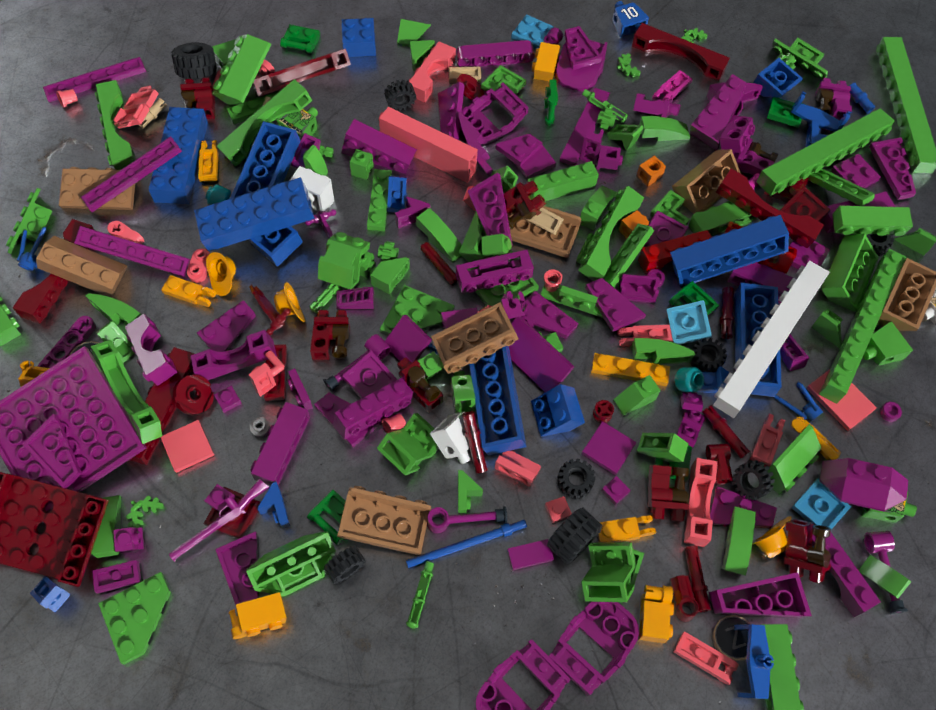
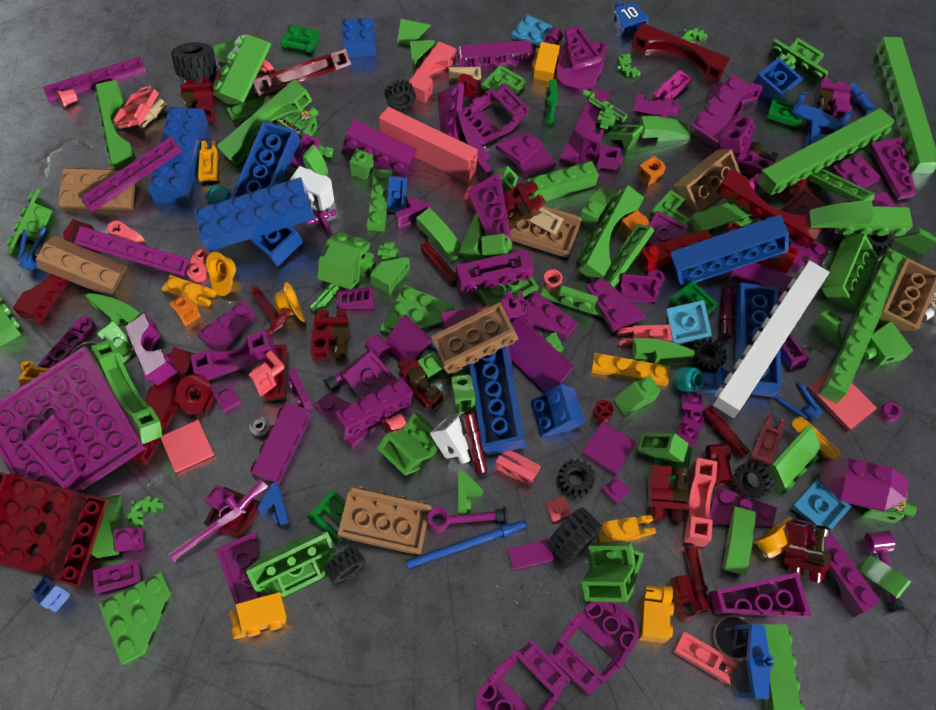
bright green piece [406,561,434,629] -> none
none -> orange brick [169,293,201,327]
none -> bright green slope [809,200,874,228]

